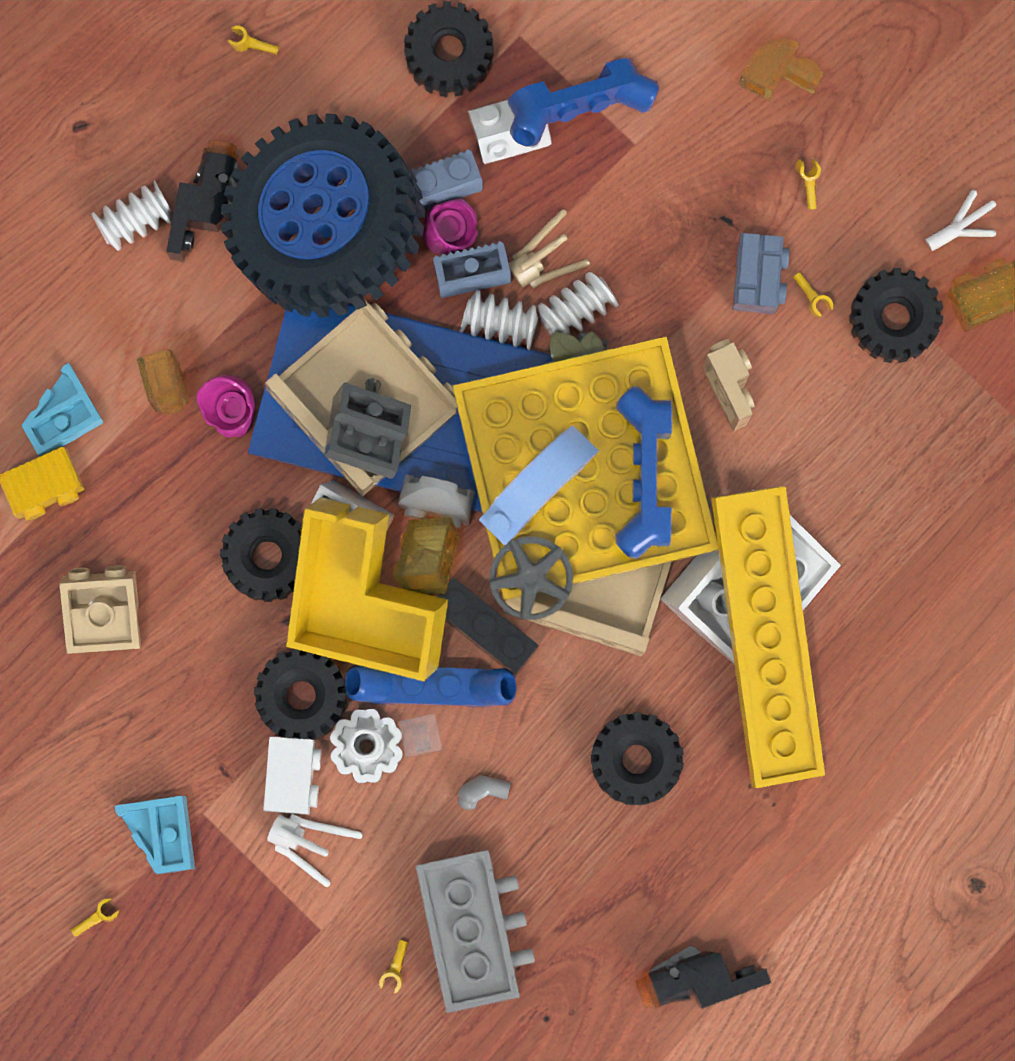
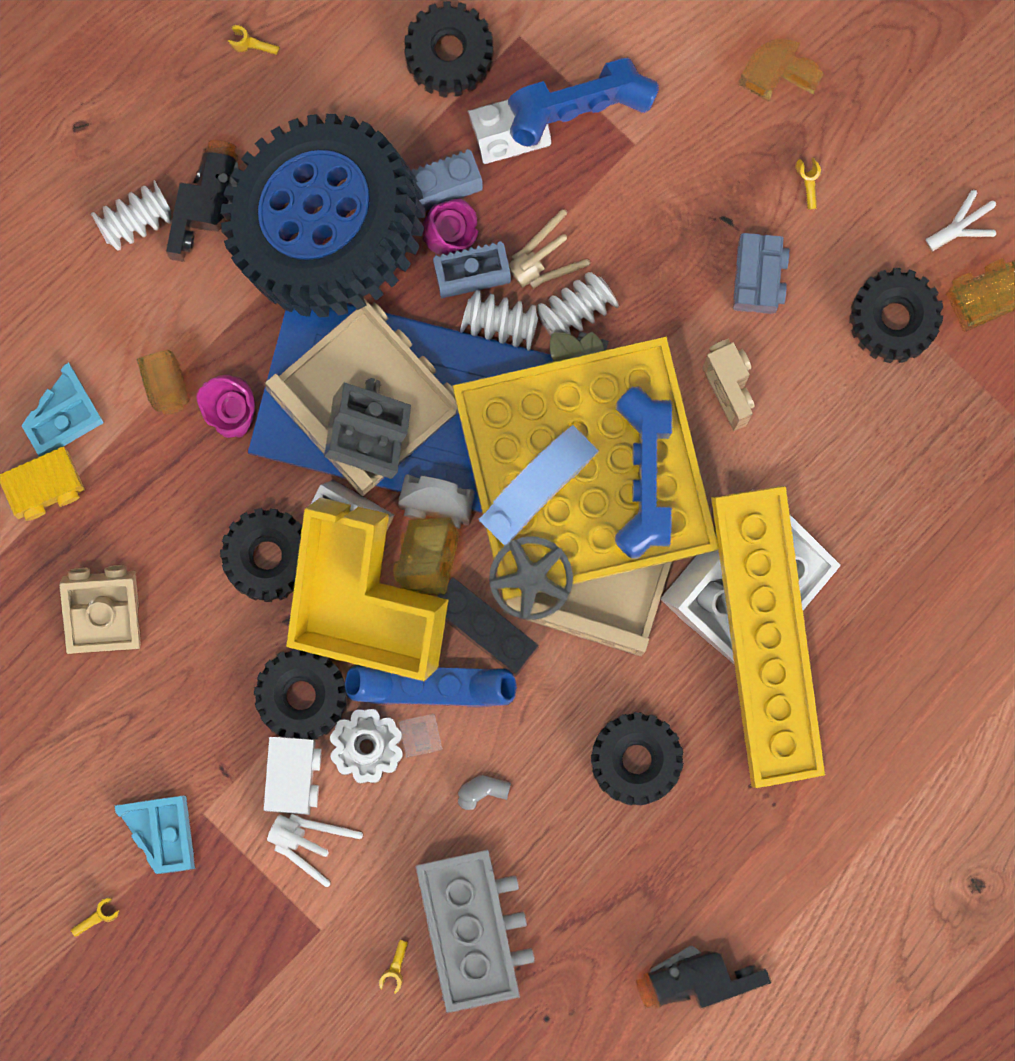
yellow hand [793,272,833,317] -> none

